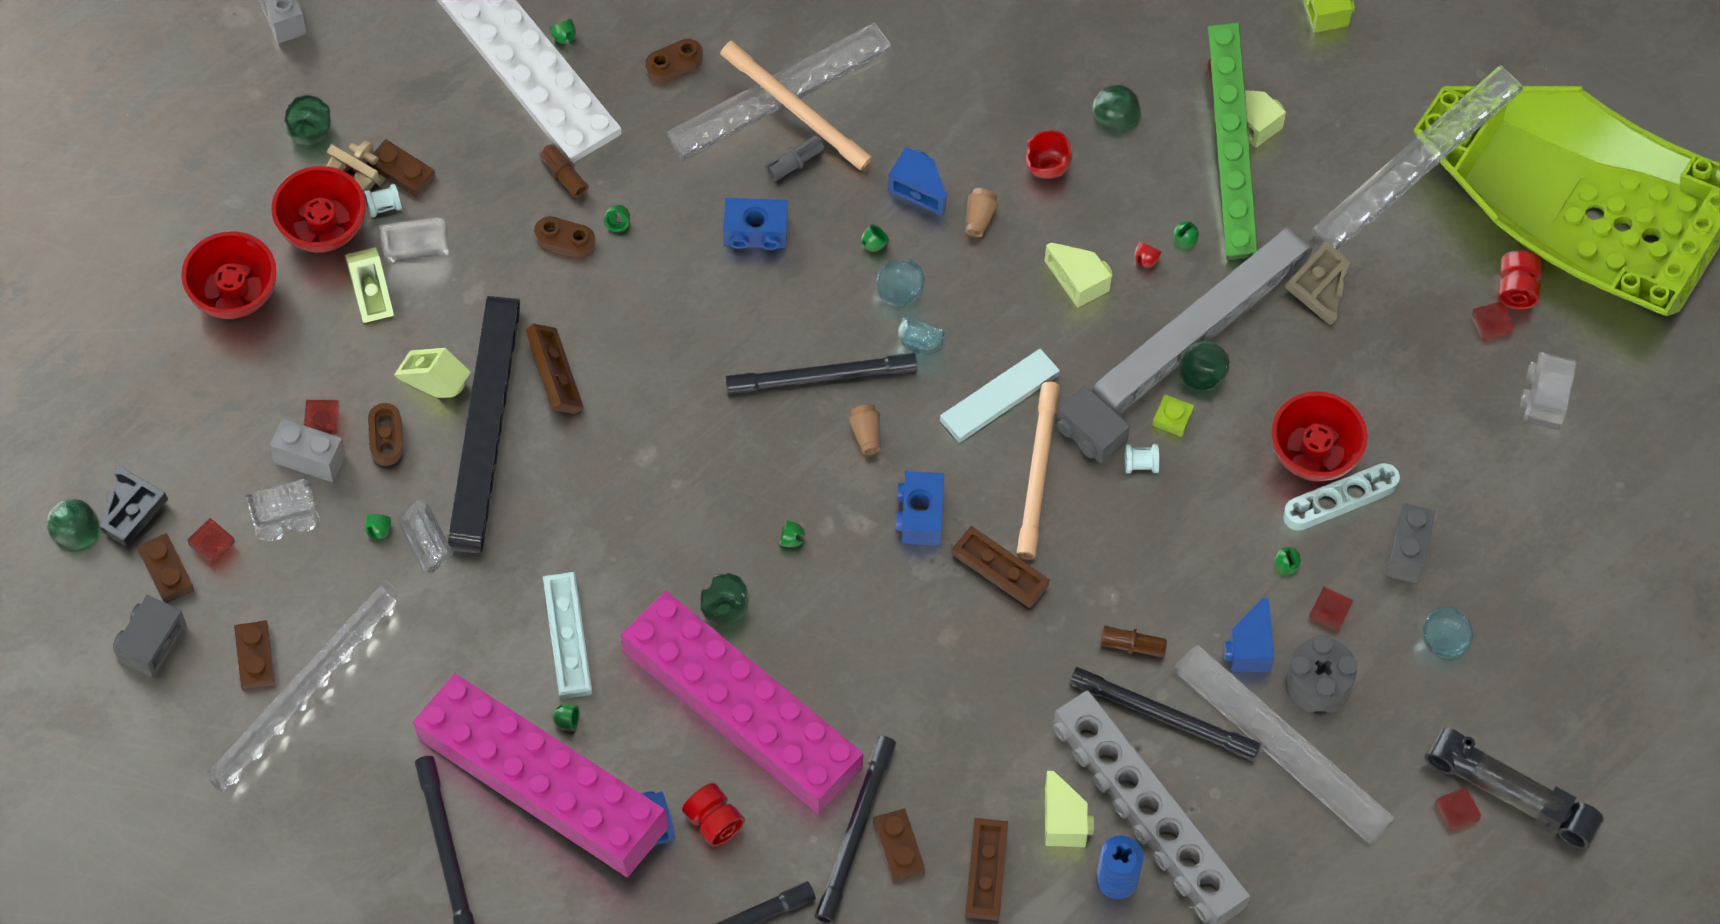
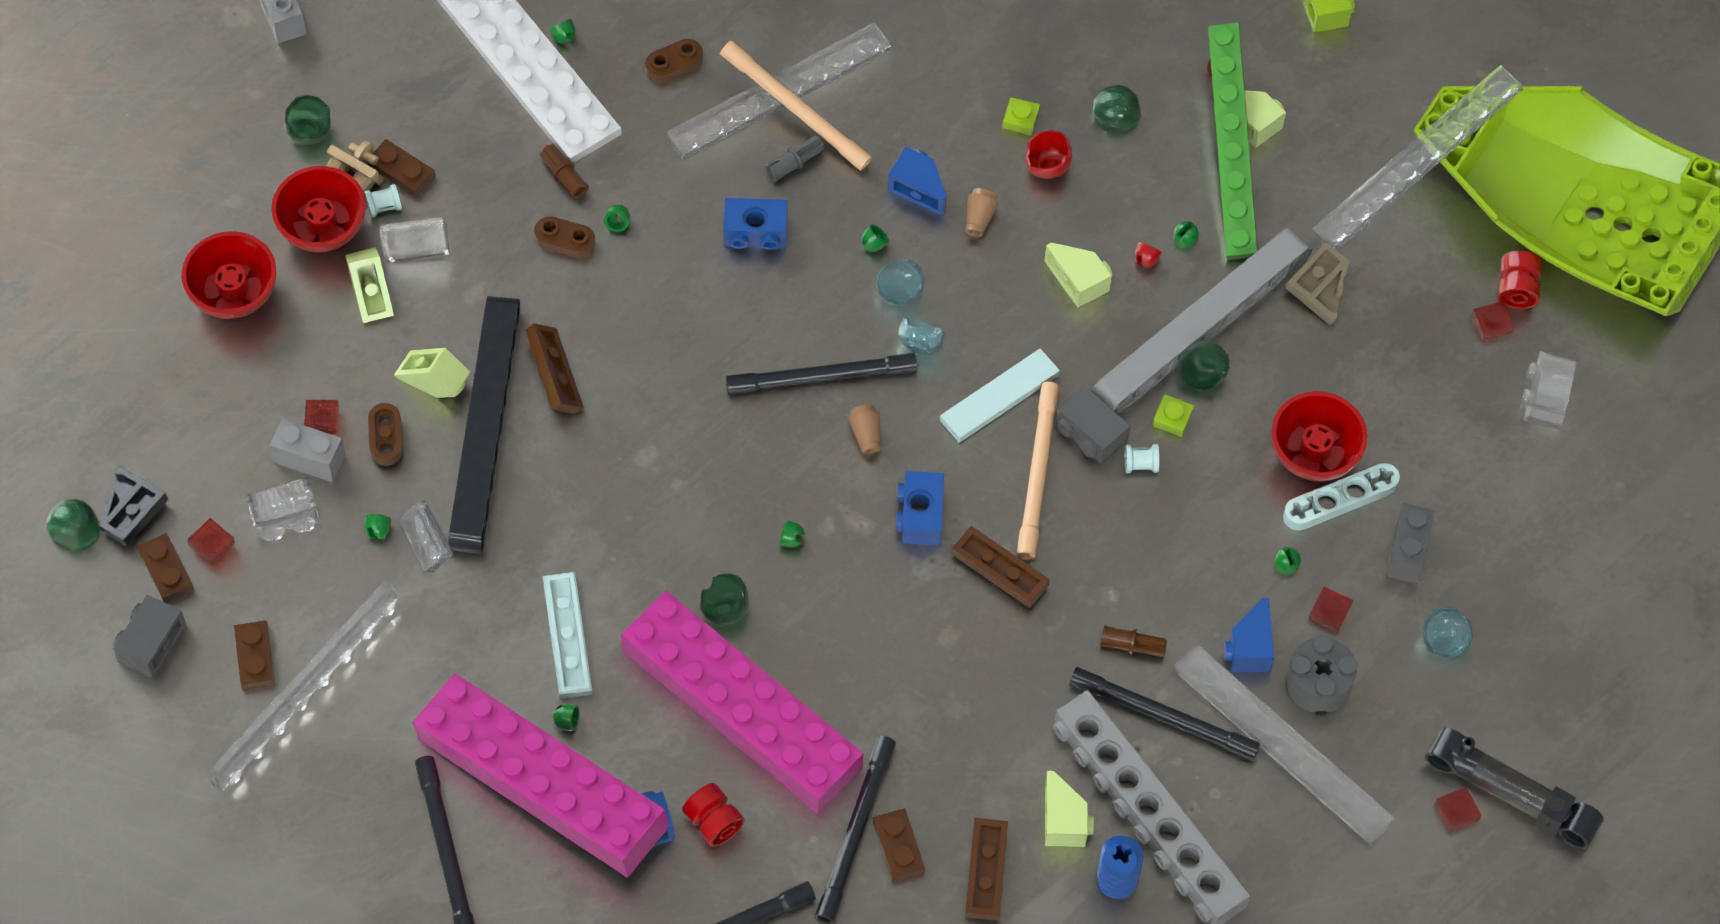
none -> lime plate [1002,97,1040,136]

